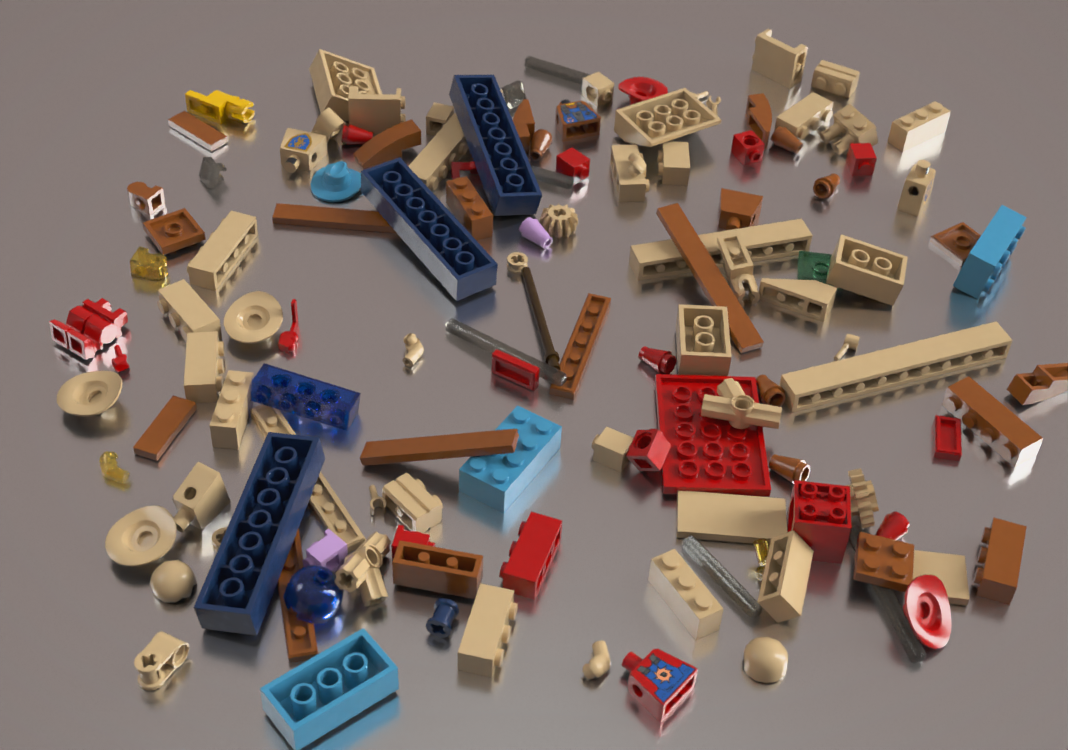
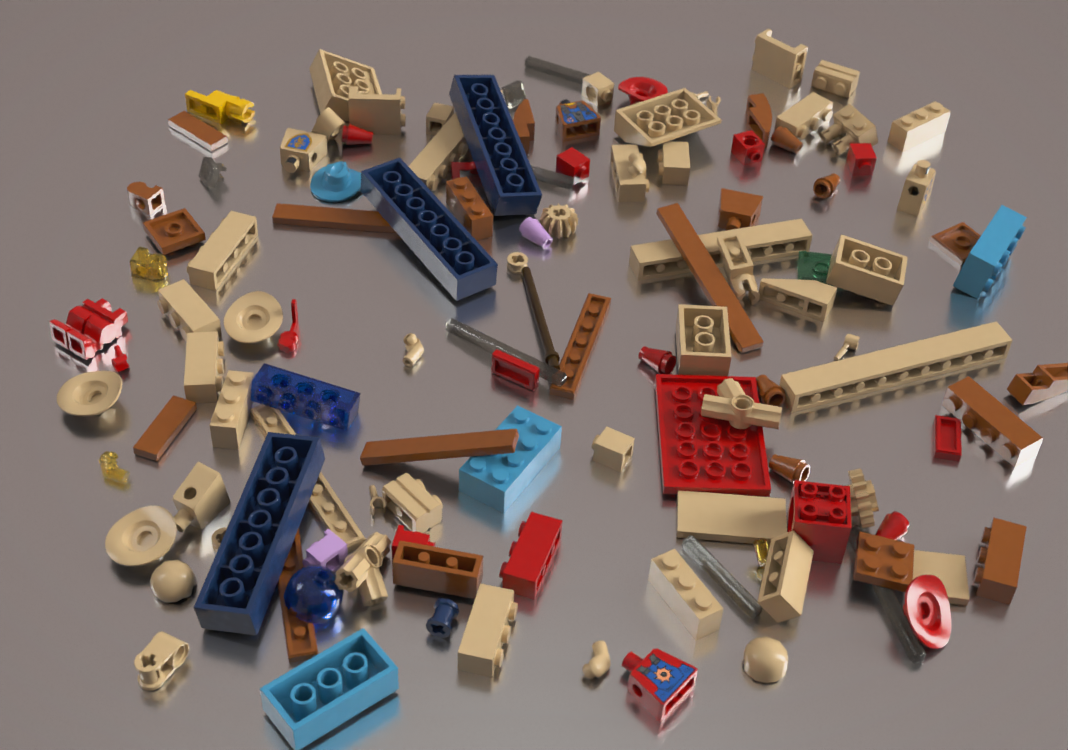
dark orange slope [354,119,421,168] -> none
dark orange cone [529,129,552,161] -> none
red brick [626,429,671,471] -> none

